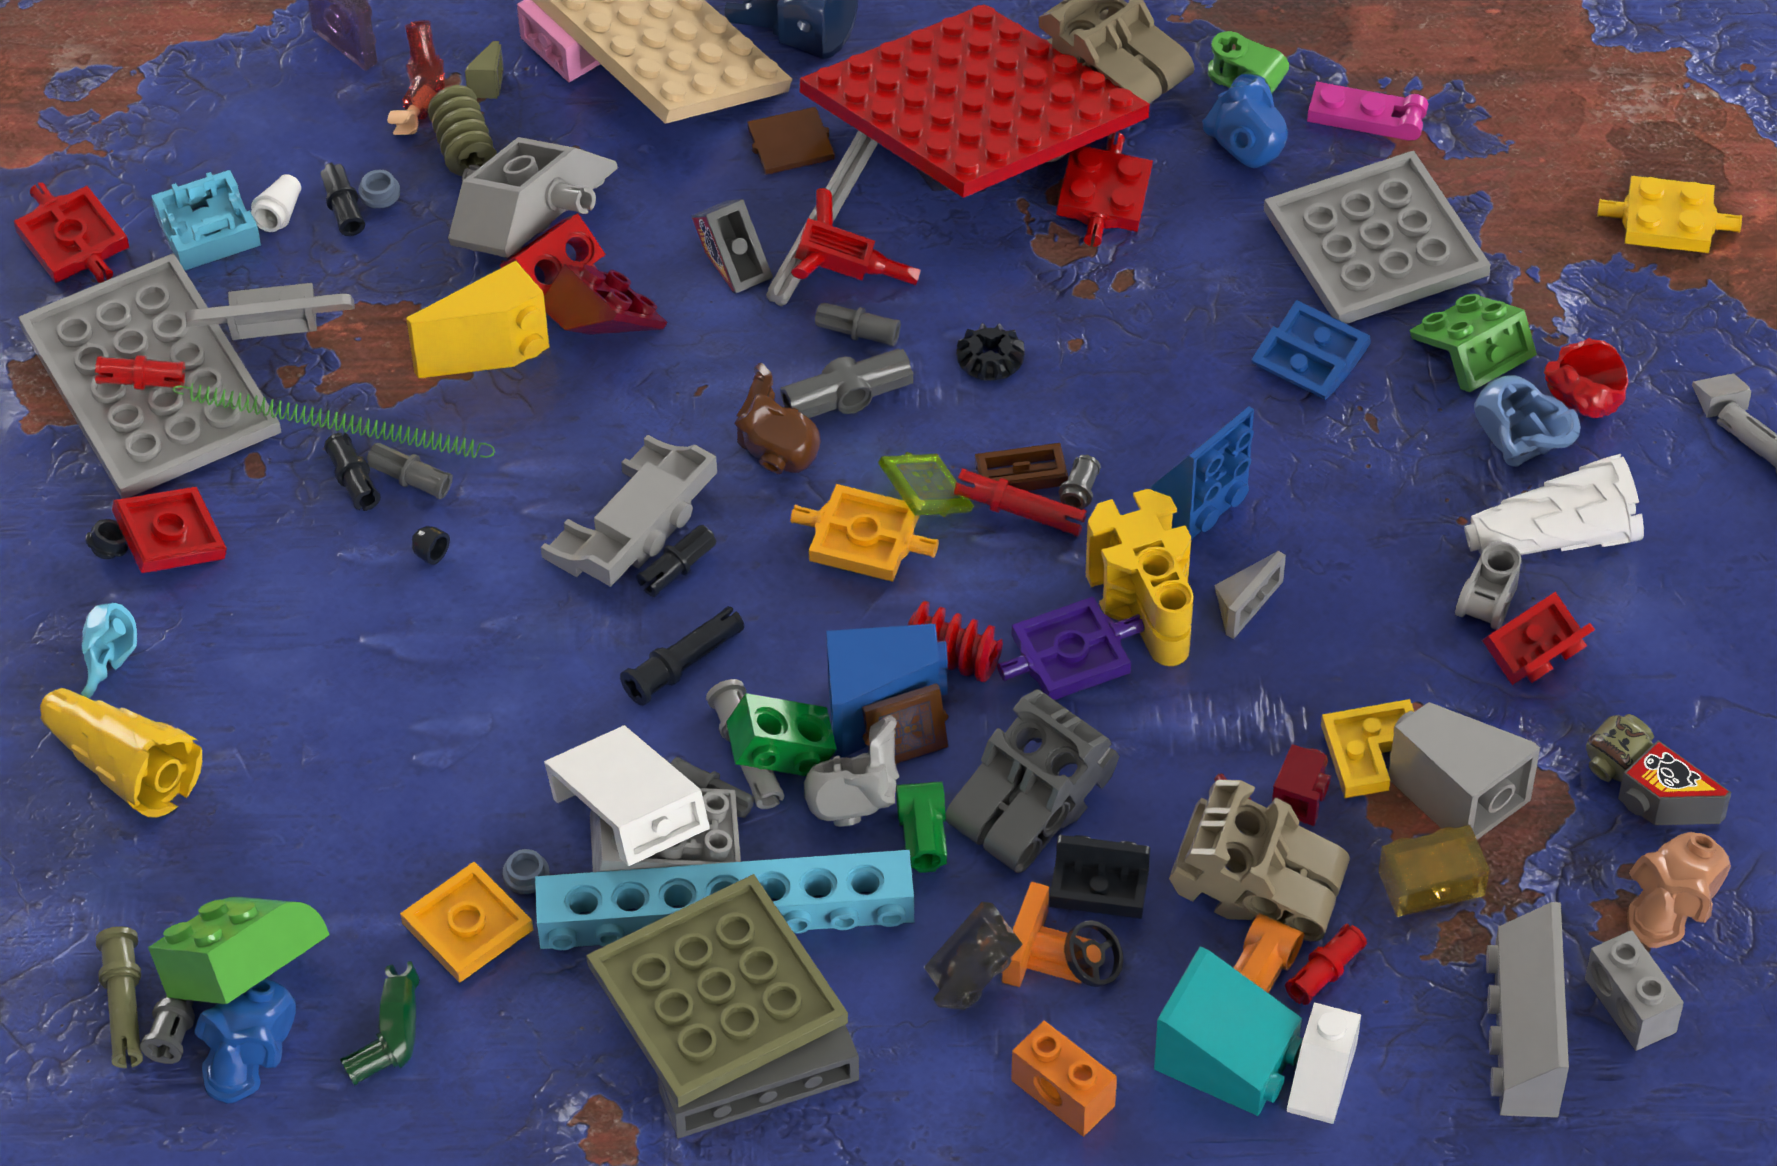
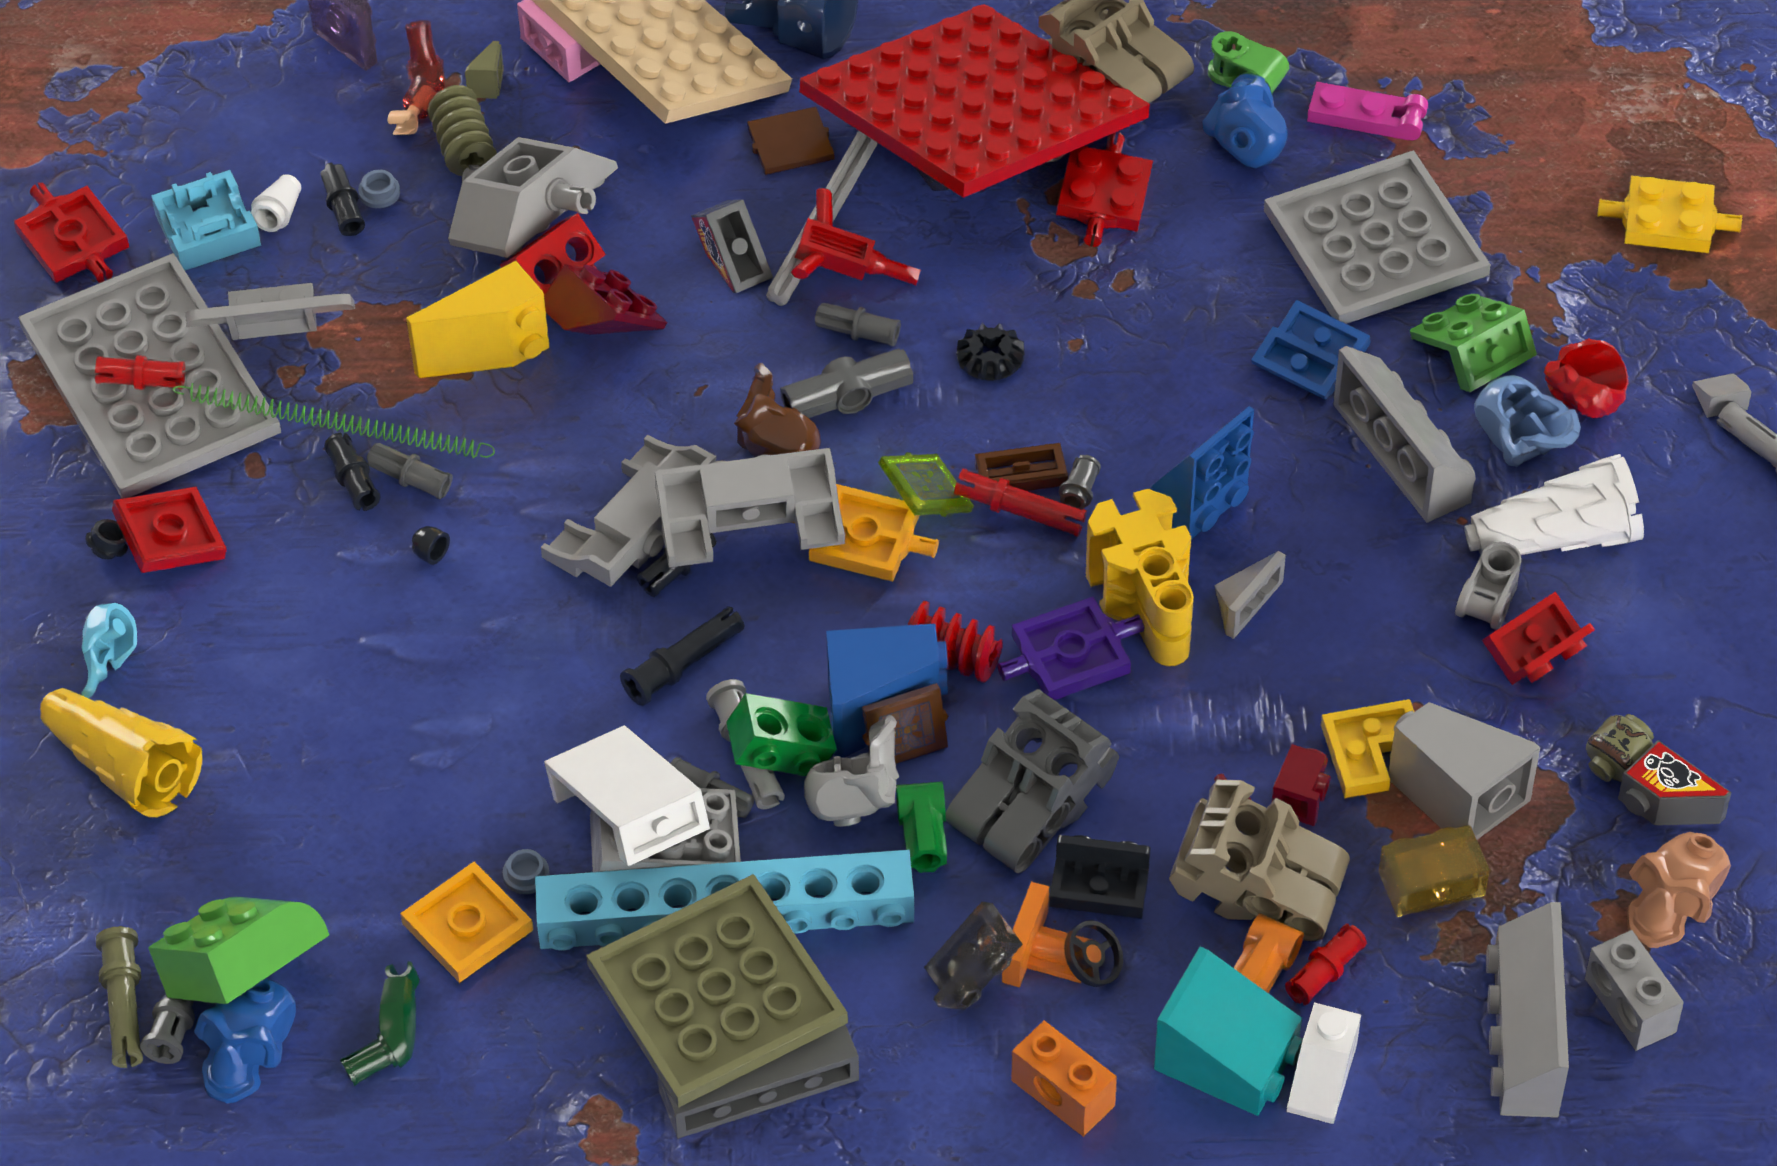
none -> light grey bracket [655,448,845,568]
none -> light grey slope [1333,346,1476,523]

